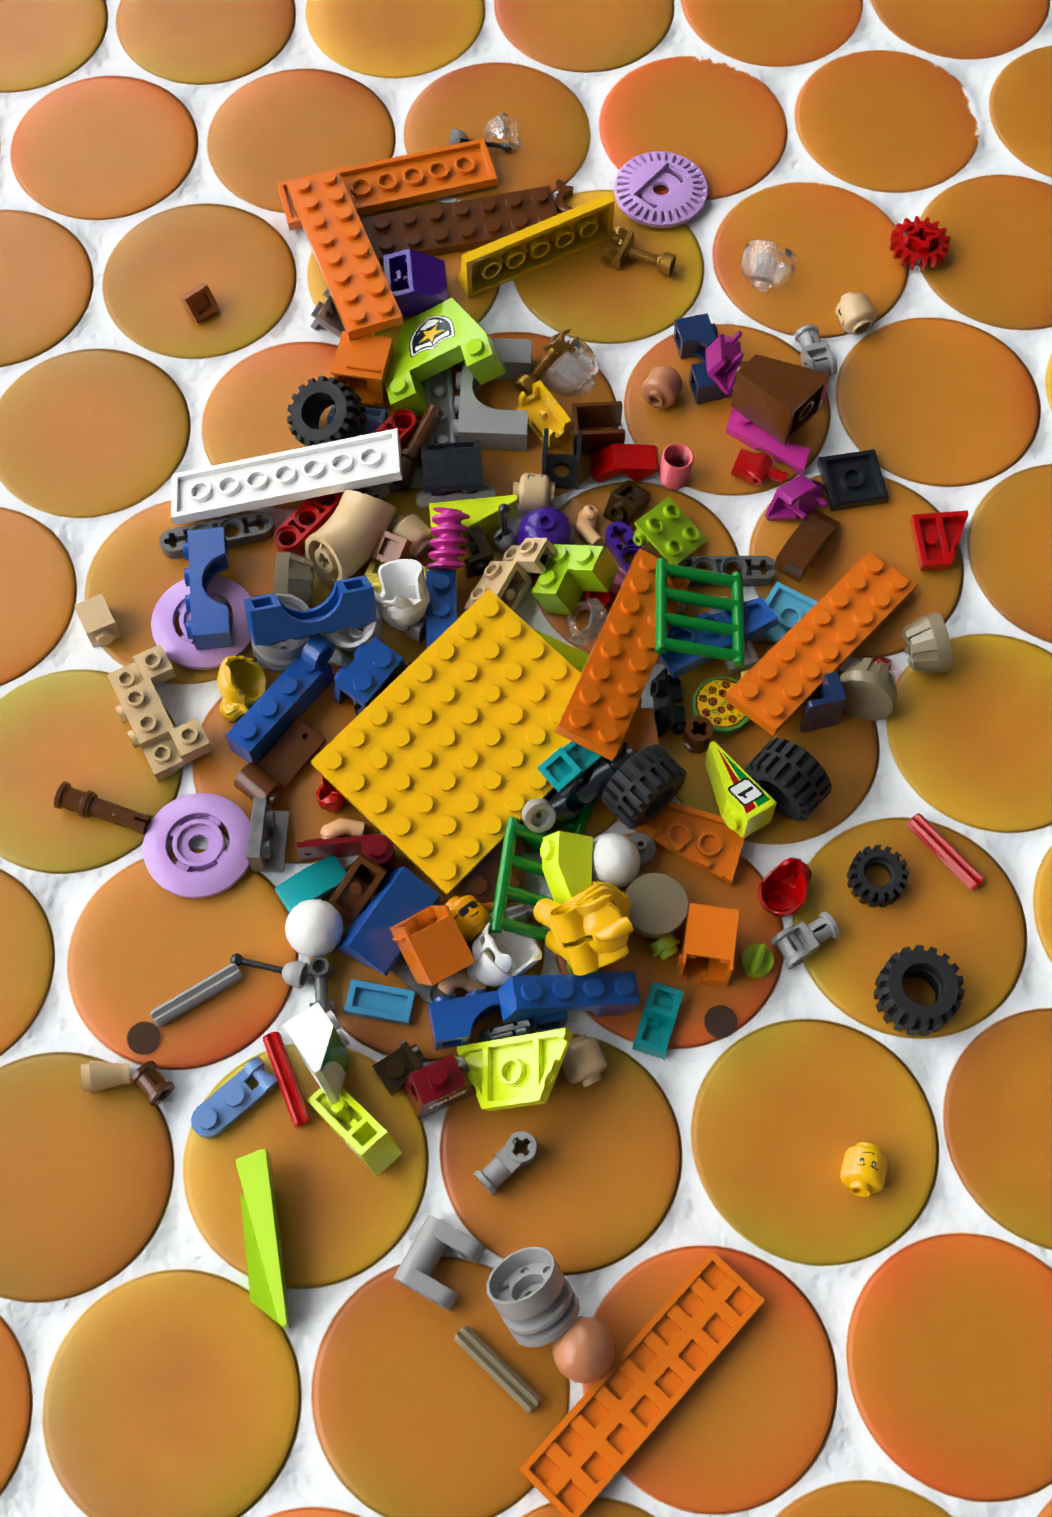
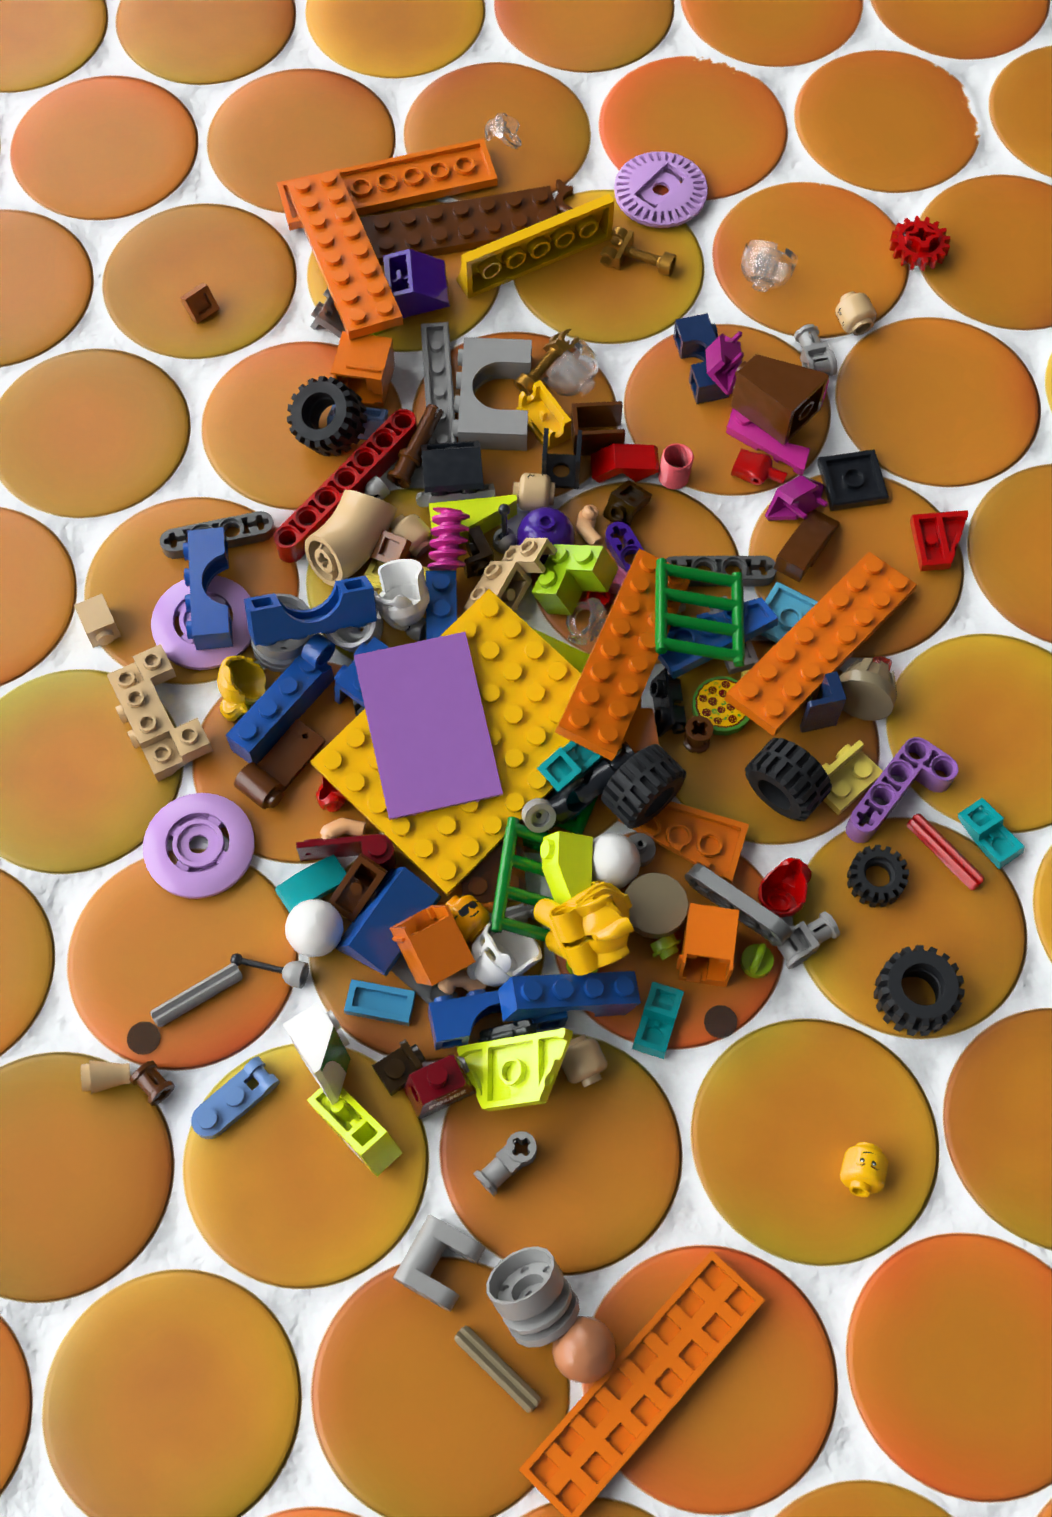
reddish brown pin [54,781,152,835] -> none
white plate [171,428,403,525] -> none
wedge [236,1148,291,1329] -> none
flat silver bracket [247,797,290,872] -> none
red axle [263,1031,311,1128] -> none
dark tan piece [274,551,314,606] -> none
dark grey bar [307,956,335,1013] -> none
lime wedge [384,298,506,417] -> none
hinge [449,128,513,152] -> none
lime hinge [633,496,707,565] -> none
nougat head [641,366,683,409] -> none
neon yellow slope [704,741,777,839] -> none
dark tan piece [902,612,954,673] -> none
none -> medium lavender piece [354,632,503,820]
none -> dark grey beam [685,863,792,947]
none -> light yellow bracket [822,740,883,815]
none -> medium lavender beam [846,737,958,843]
none -> teal slope [958,798,1025,869]

